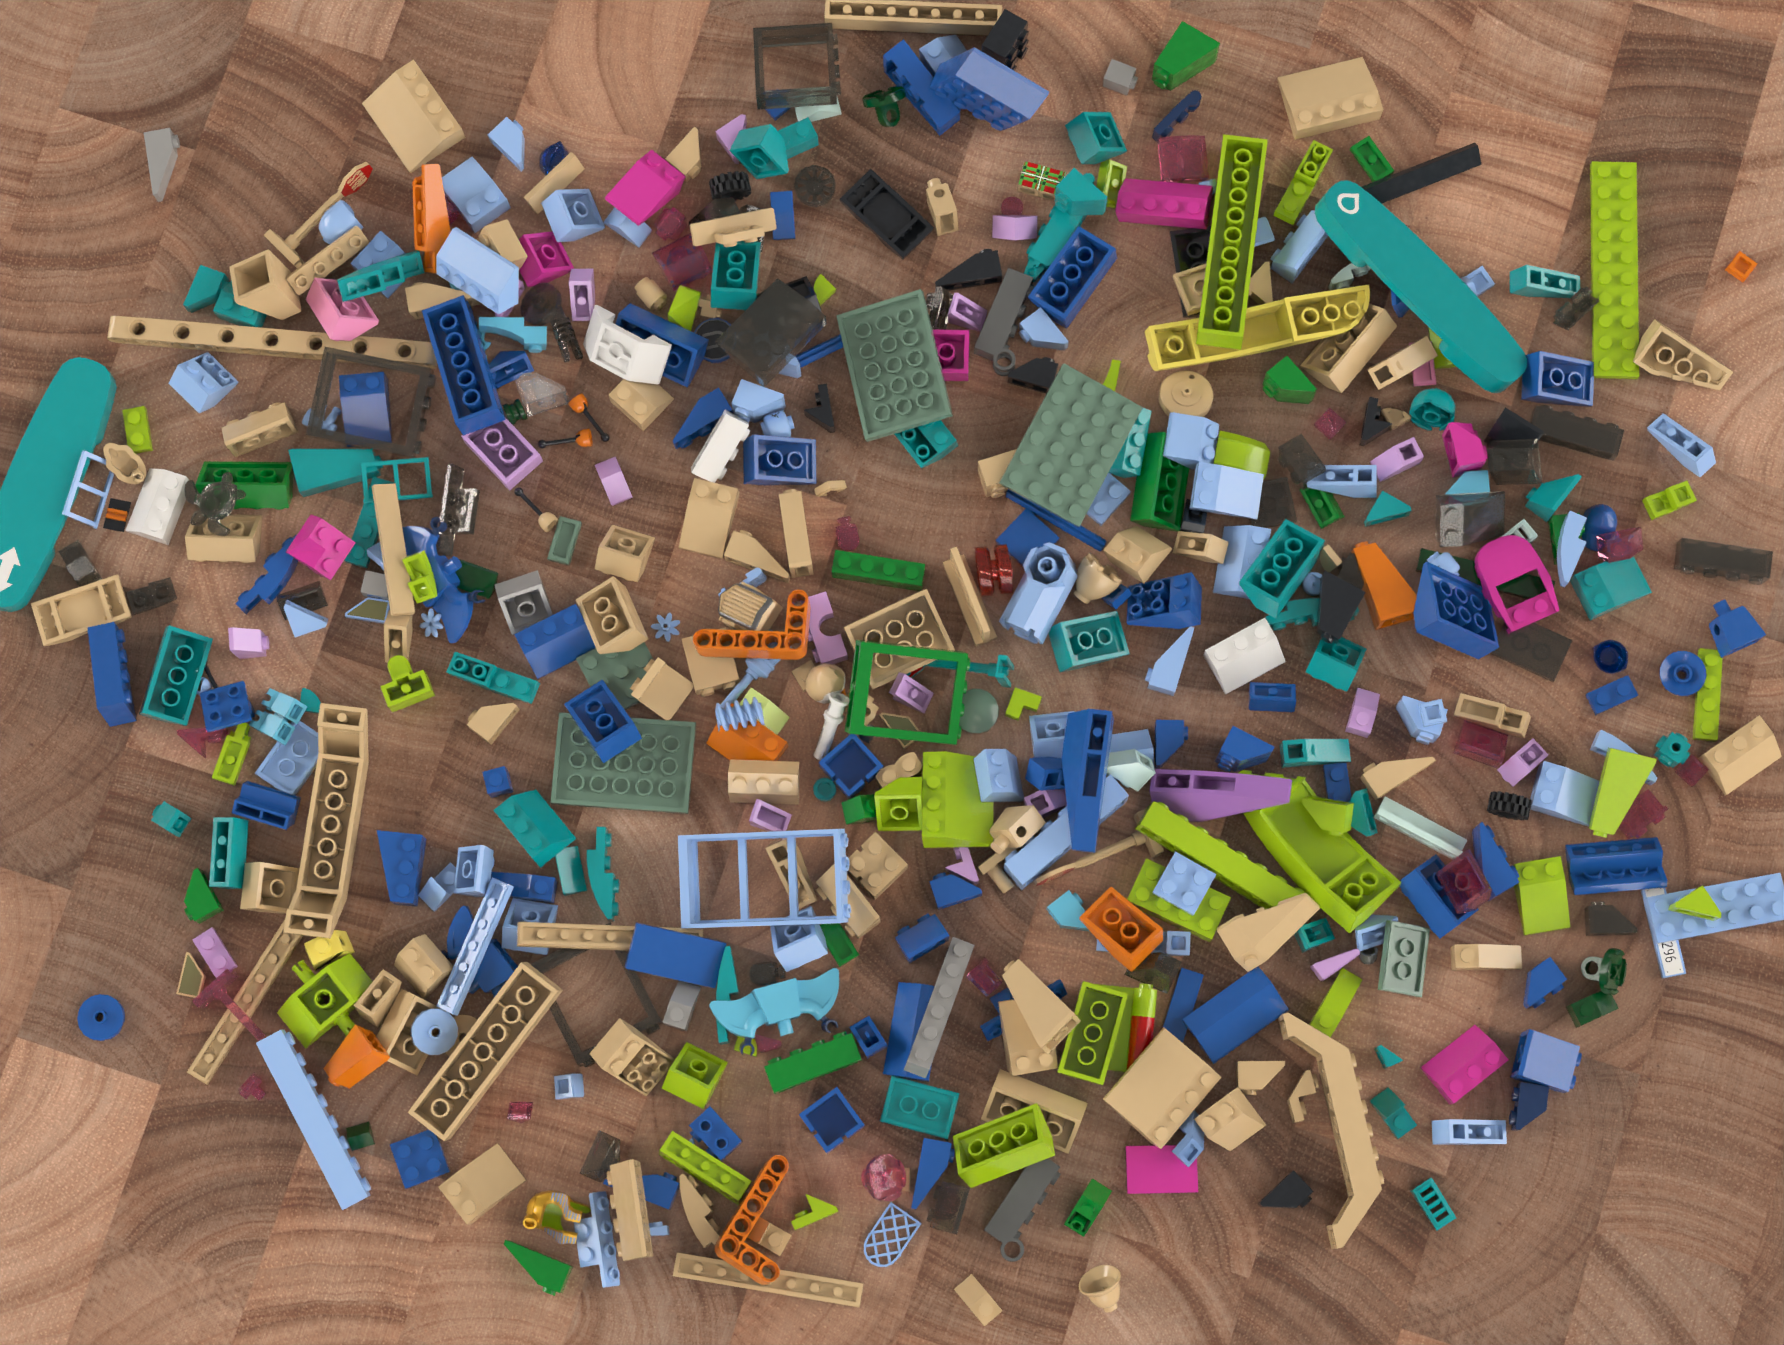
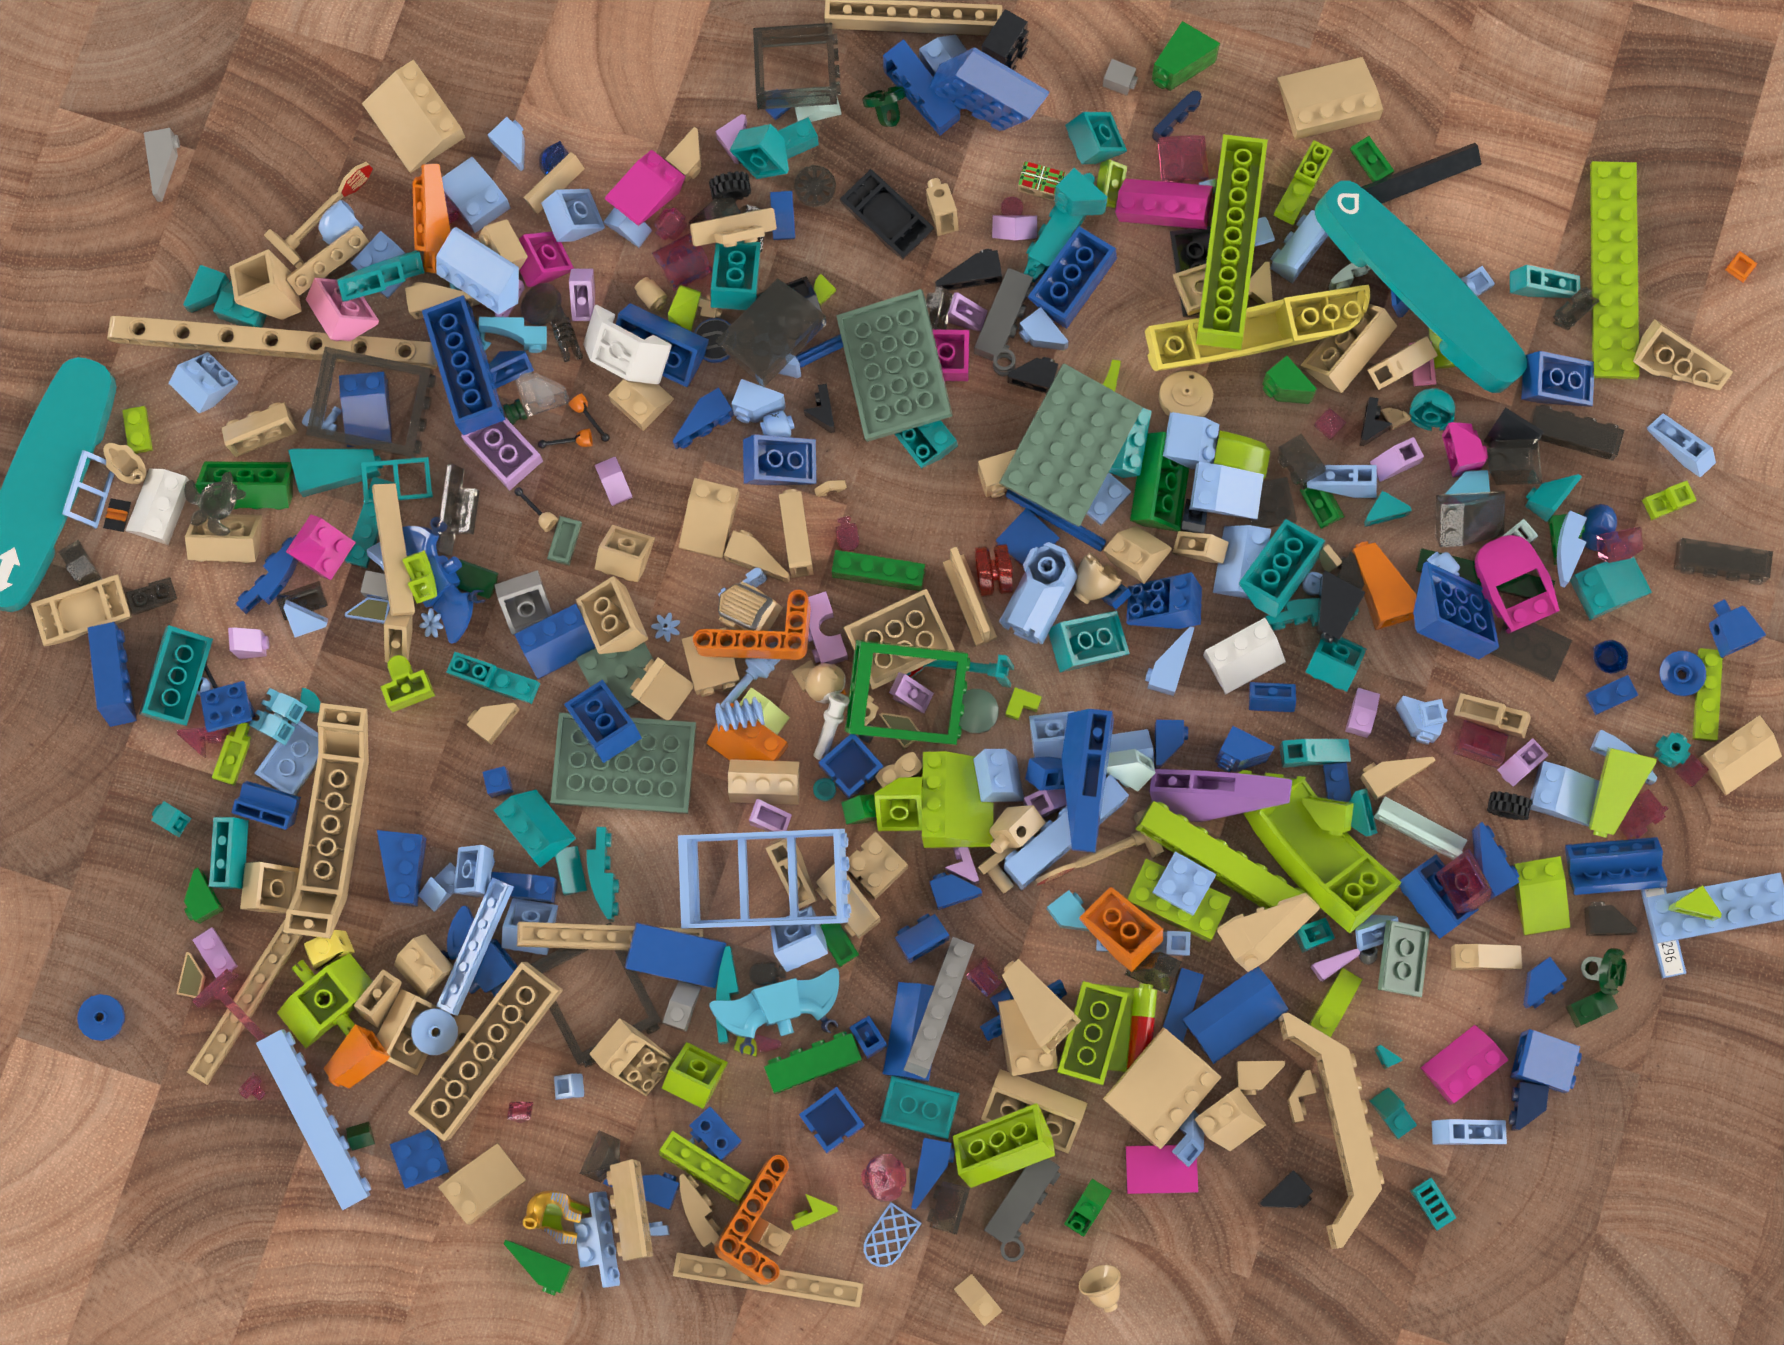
white slope [691,409,750,483] -> none

